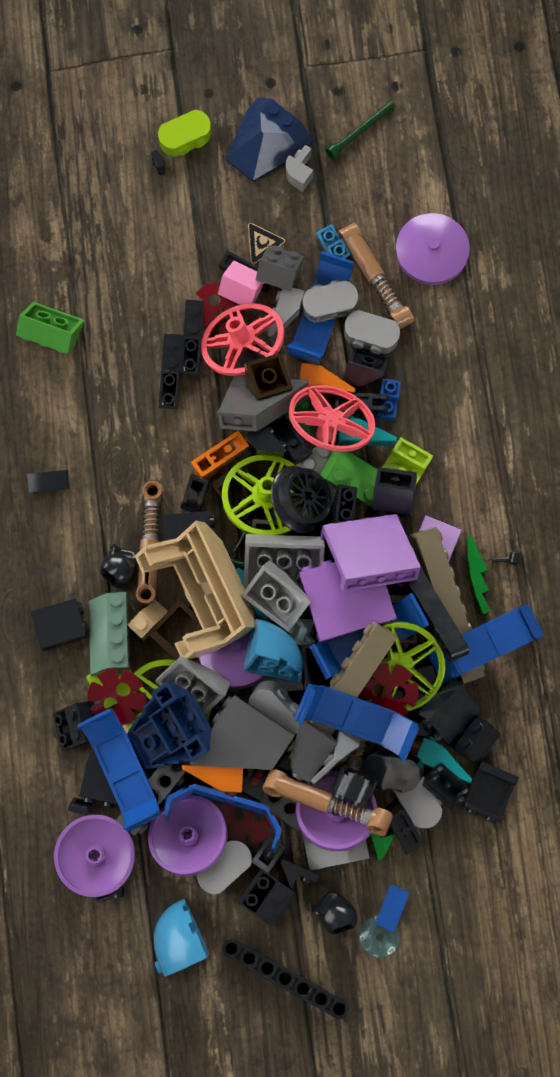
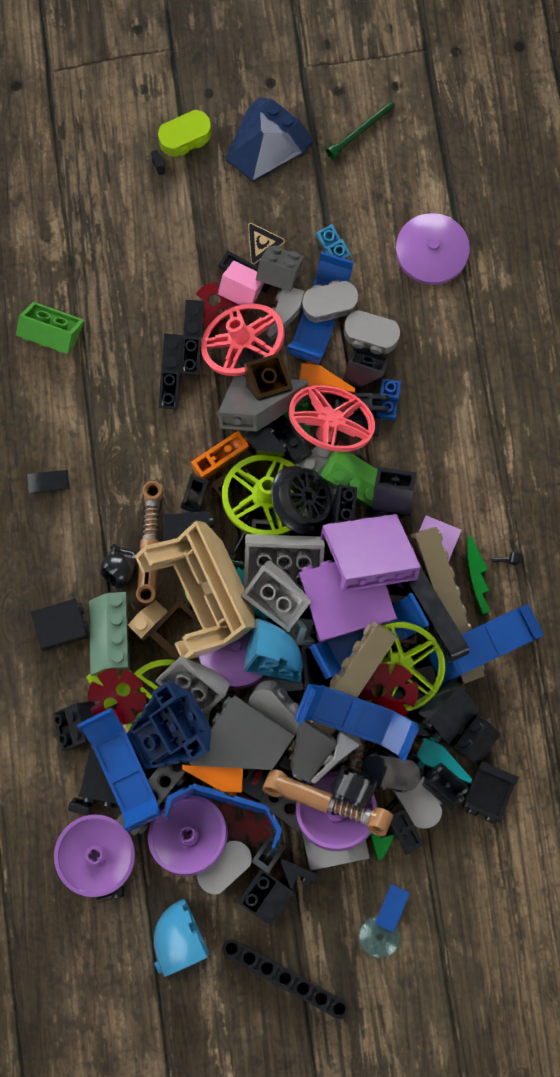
light grey brick [286,145,313,192] -> none
black piece [311,891,358,935] -> none
medium nougat piece [338,222,414,329] -> none
teal slope [339,416,397,446] -> none
lime slope [383,437,433,485] -> none

